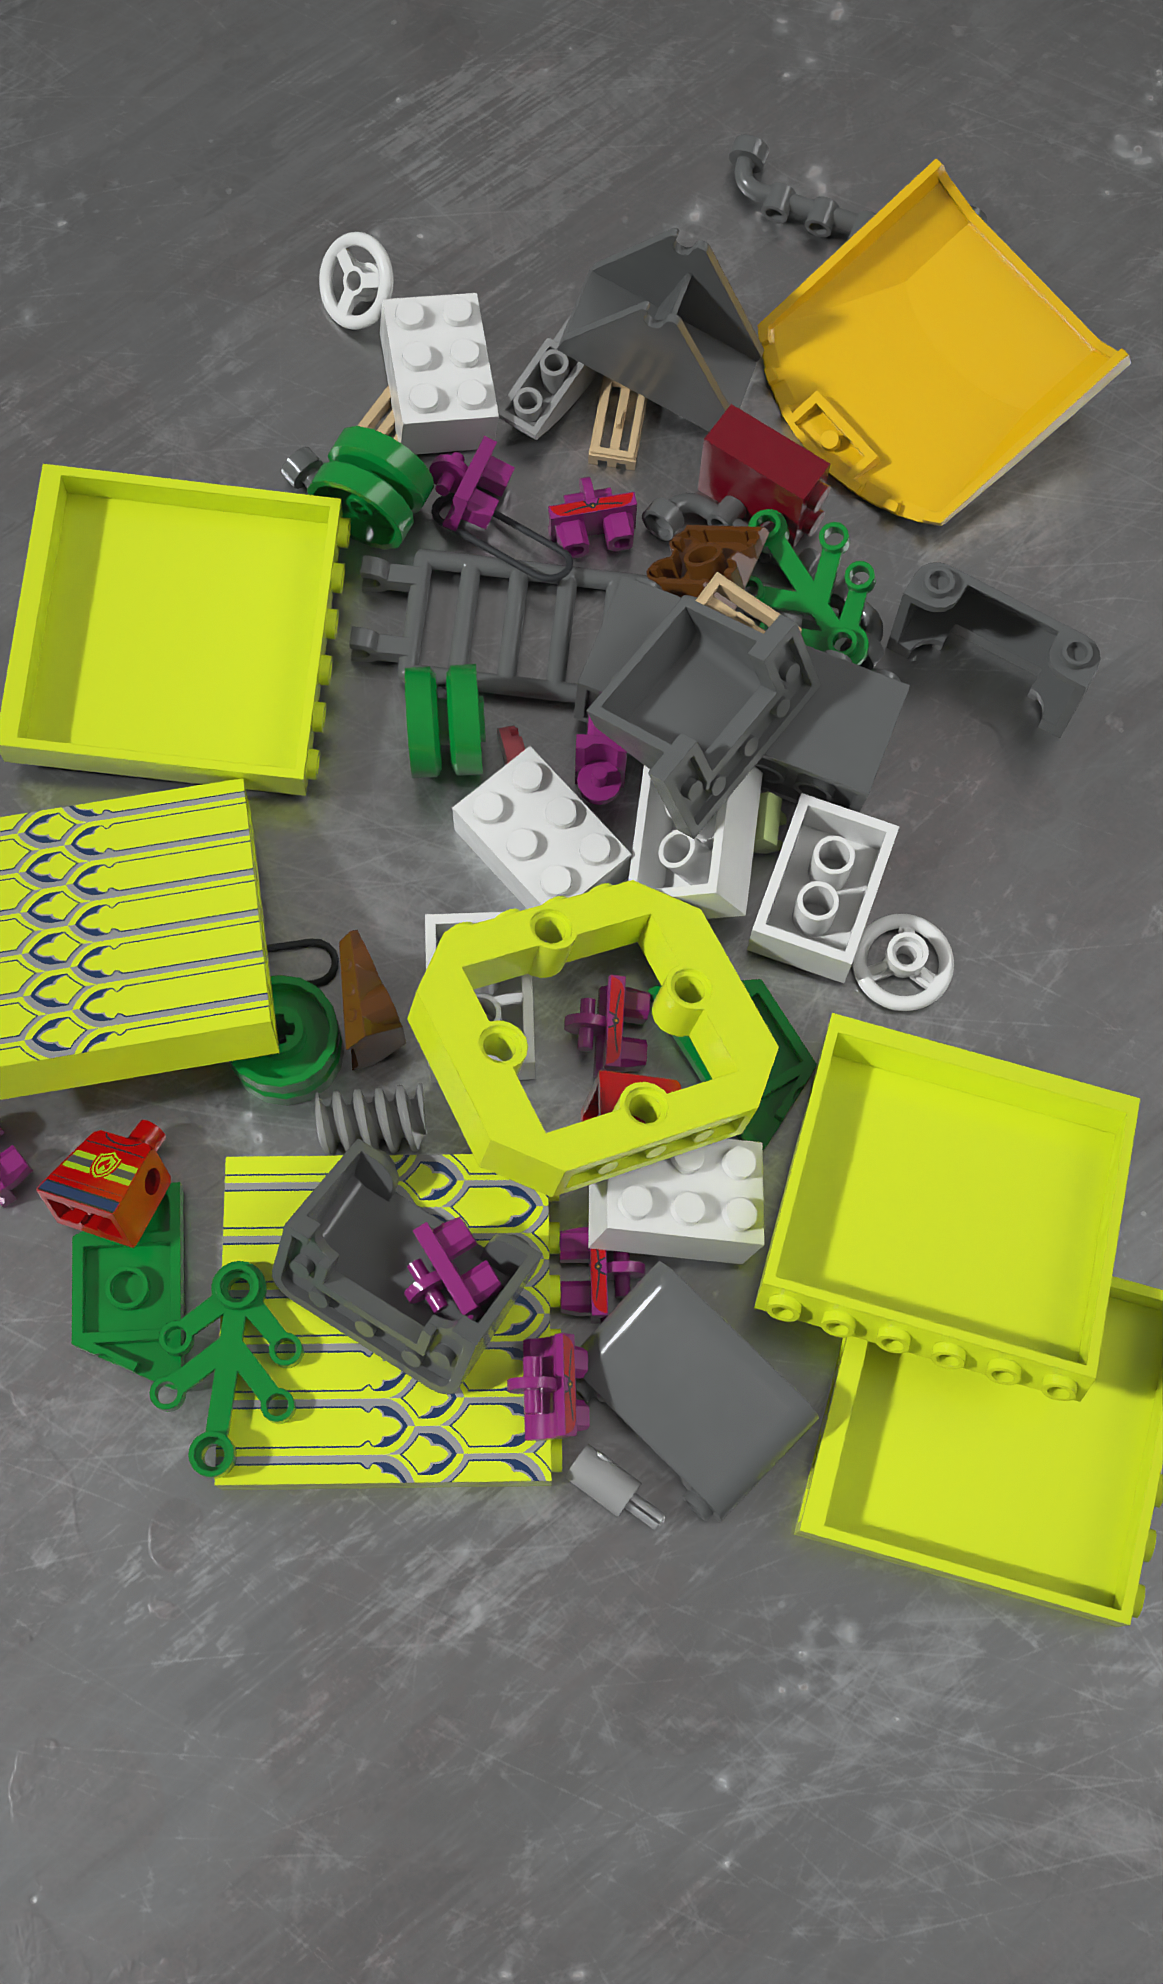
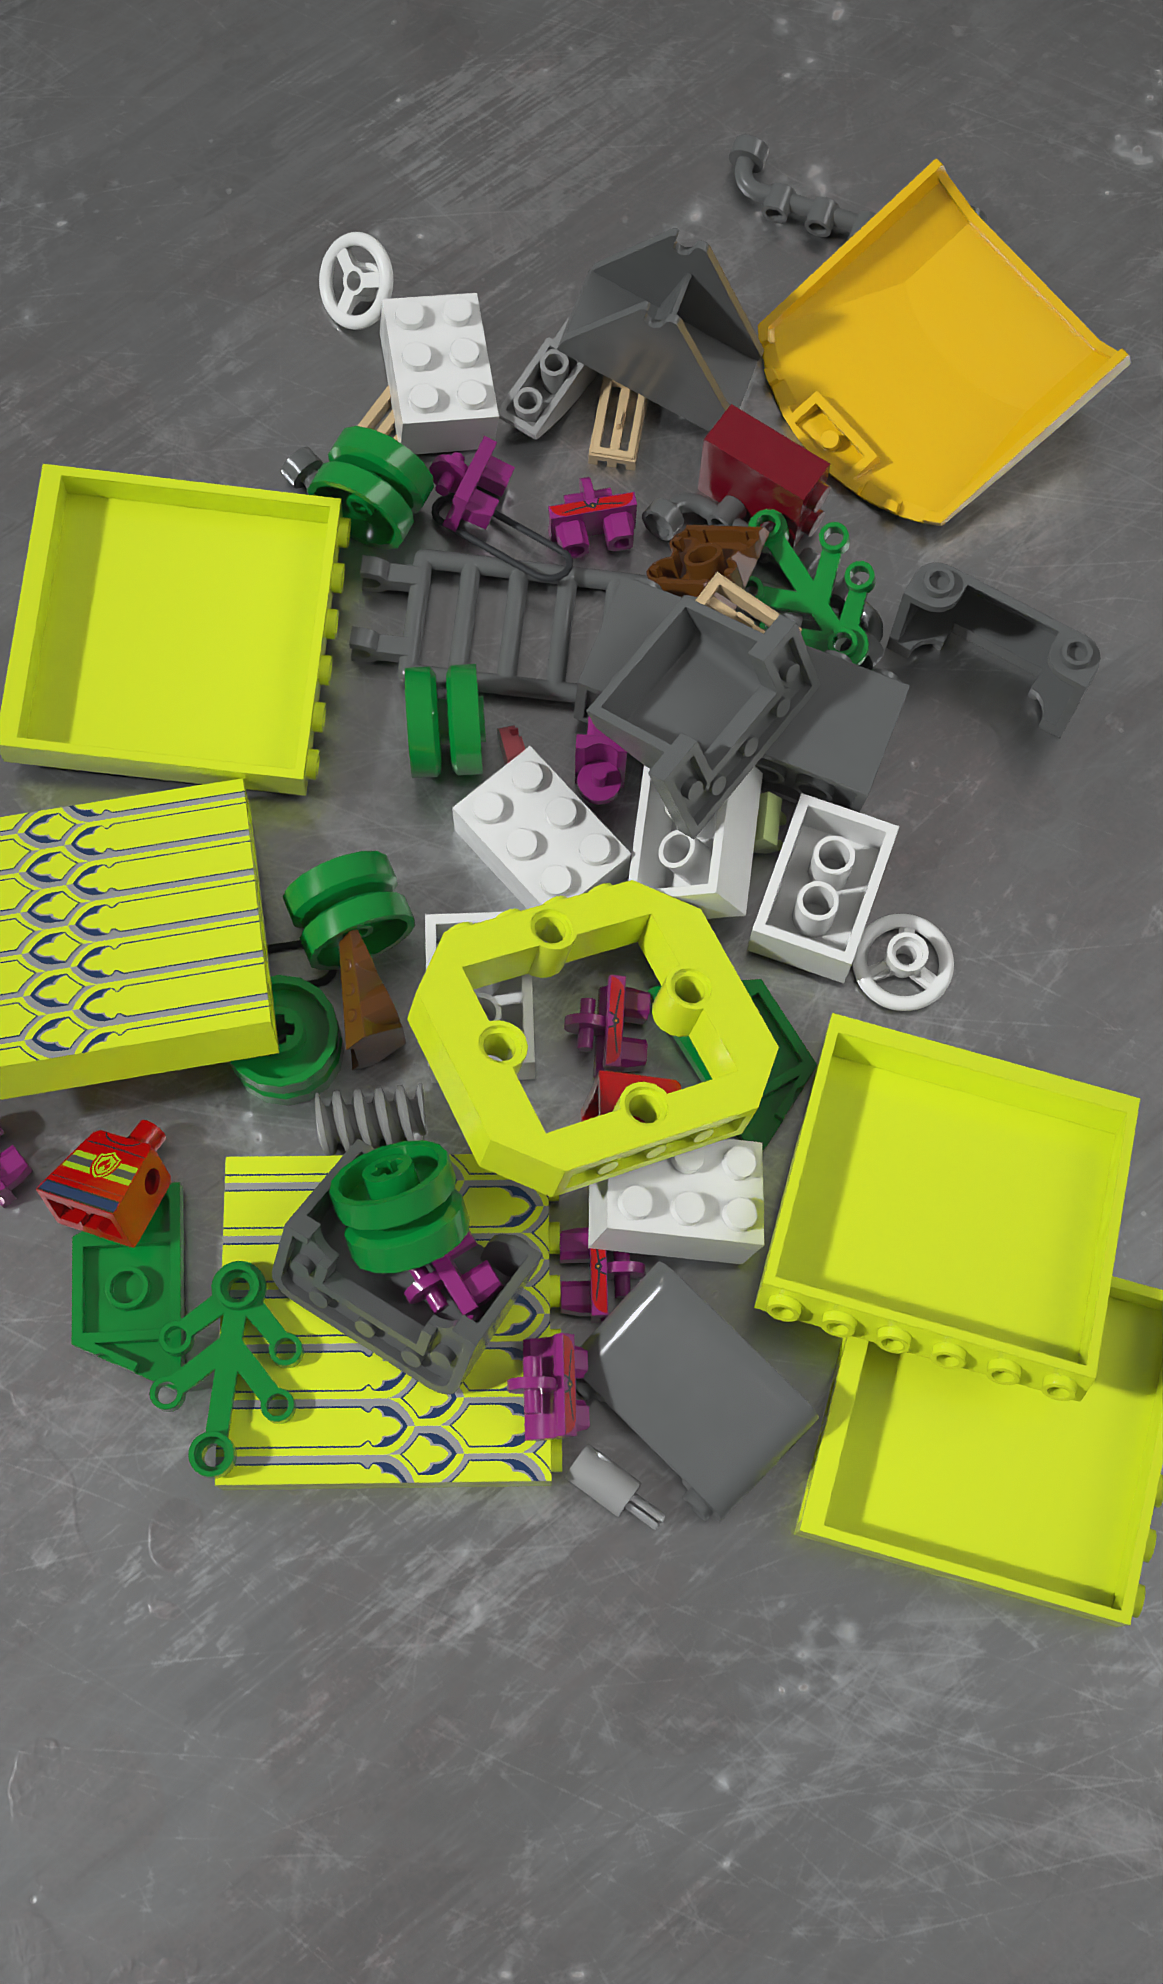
none -> green wheel [282,851,416,971]
none -> green wheel [329,1140,470,1273]

